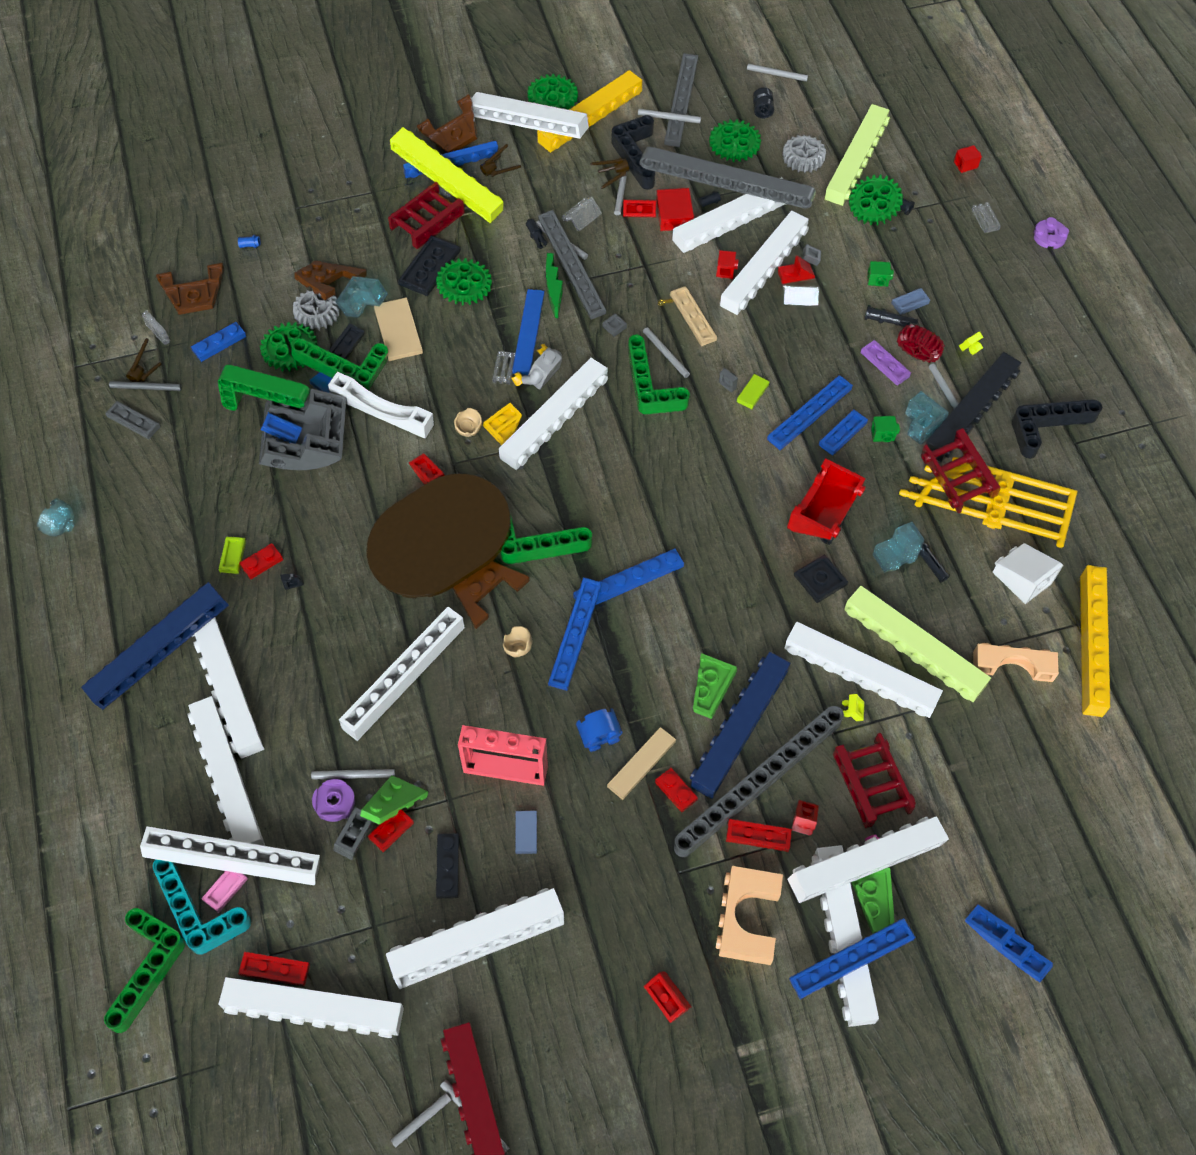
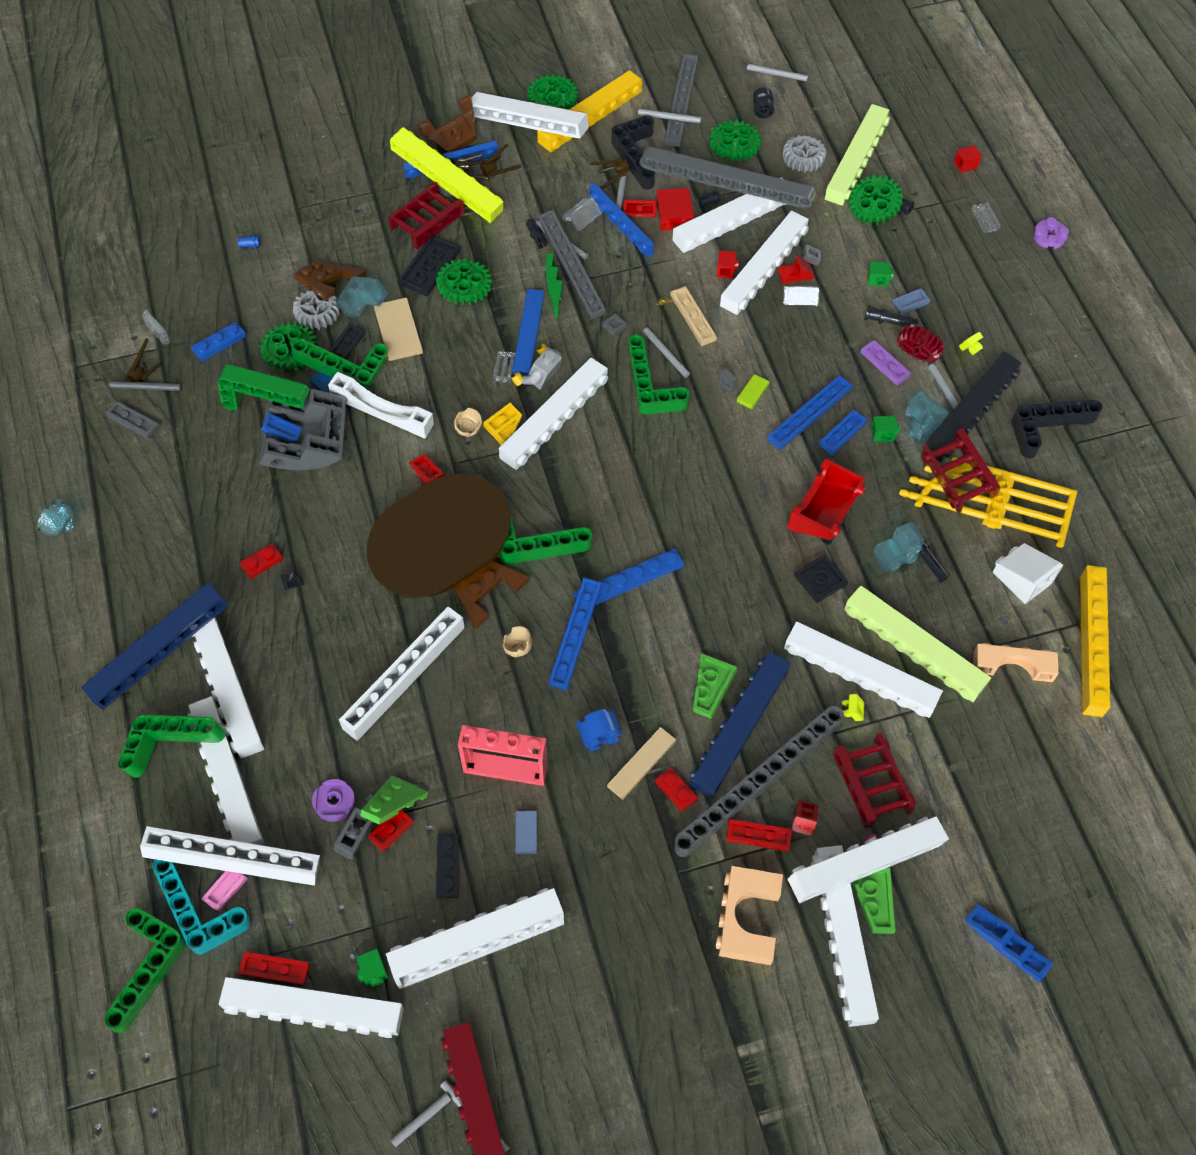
reddish brown wing [156,263,224,315] -> none
lime tile [219,537,246,574] -> none
light grey bar [311,769,395,779] -> none
red slope [644,971,691,1023] -> none
blue tile [789,918,916,999] -> none
none -> green beam [118,715,227,778]
none -> green brick [356,949,388,988]
none -> dark brown plant [455,153,490,180]
none -> blue plate [589,183,654,258]

